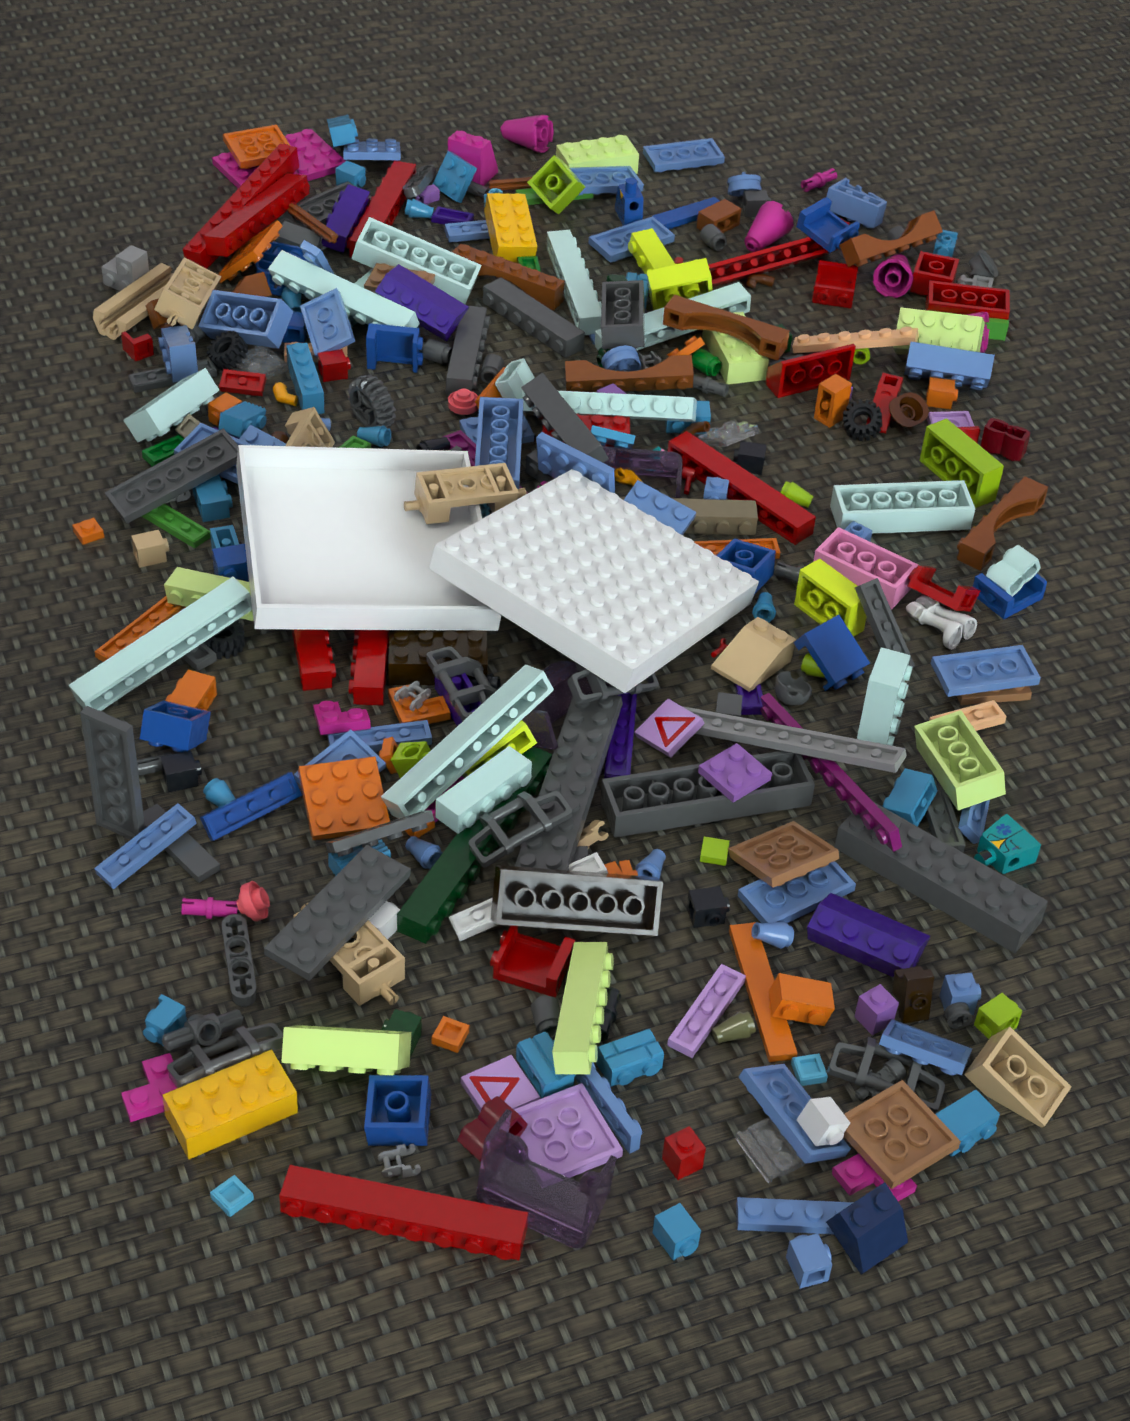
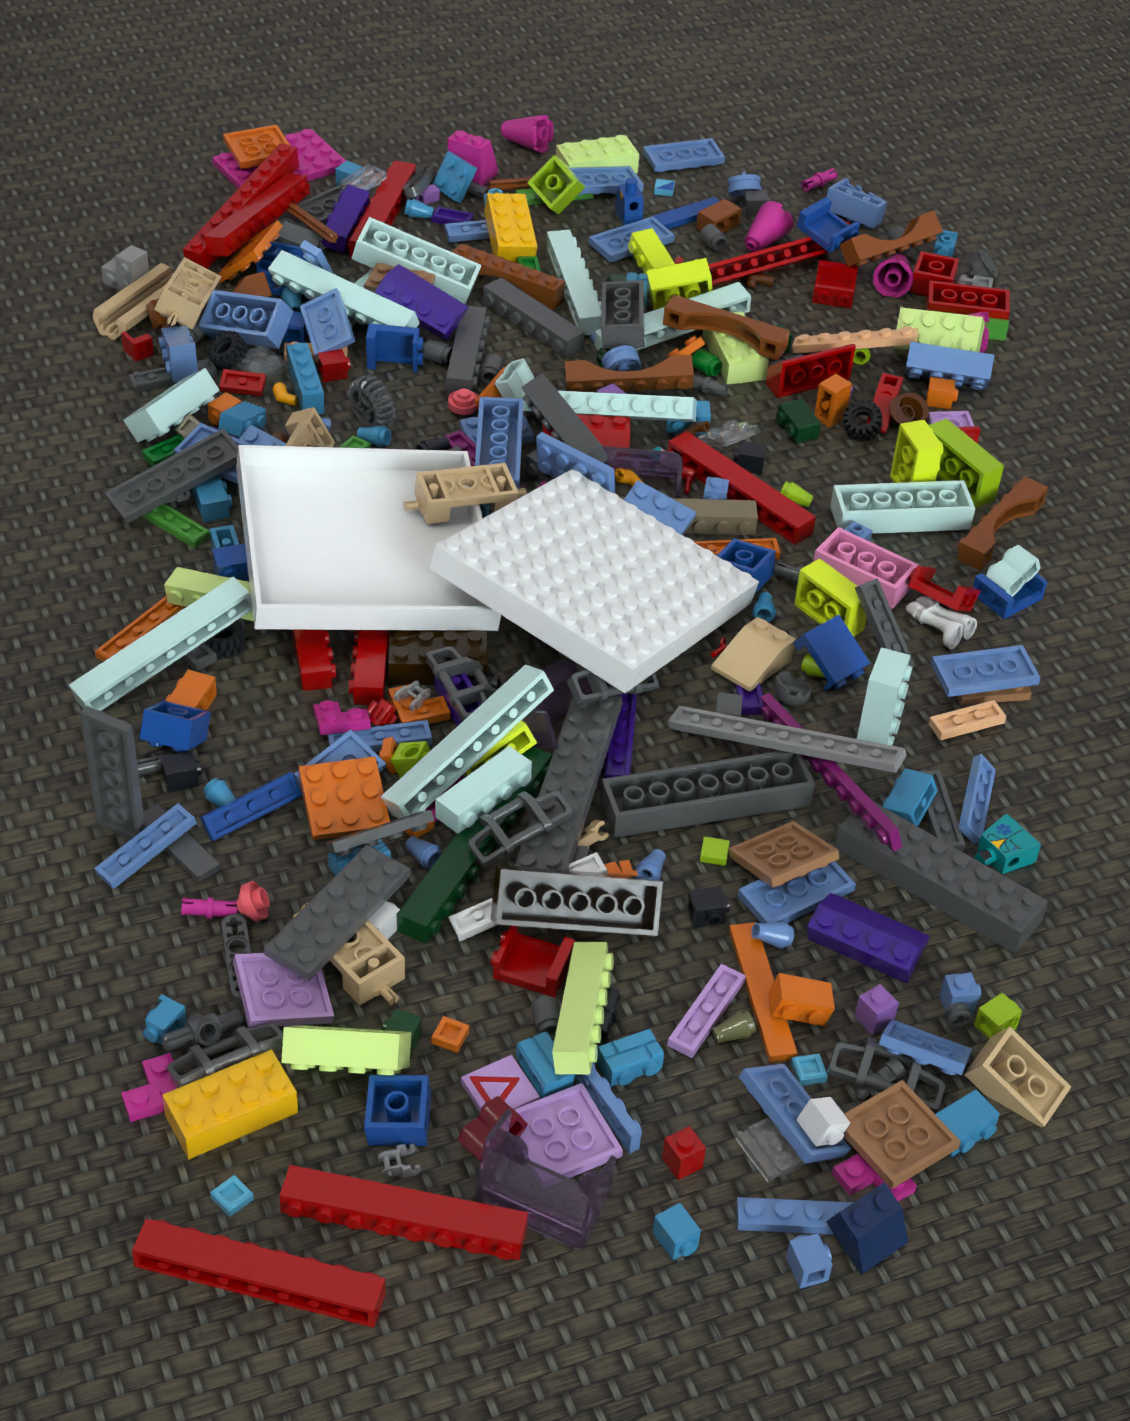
orange plate [72,518,104,545] -> none
tan brick [131,530,169,568] -> none
dark azure brick [327,115,358,147] -> none
medium blue plate [343,138,401,160] -> none
dark azure plate [591,425,635,452] -> none
lavender tile [634,699,704,758] -> none
light grey piece [638,351,662,370] -> none
medium lavender plate [698,743,772,802] -> none
dark brown brick [892,966,934,1023] -> none
yellowish green brick [914,710,1006,810] -> none
dark red brick [980,418,1031,461] -> none
none -> red brick [132,1218,386,1328]
none -> lavender plate [233,953,334,1028]
none -> clear plate [339,164,387,190]
none -> red gear [367,698,398,726]
none -> medium azure tile [654,179,675,197]
none -> dark green brick [776,399,821,444]
none -> neon yellow brick [890,420,944,483]

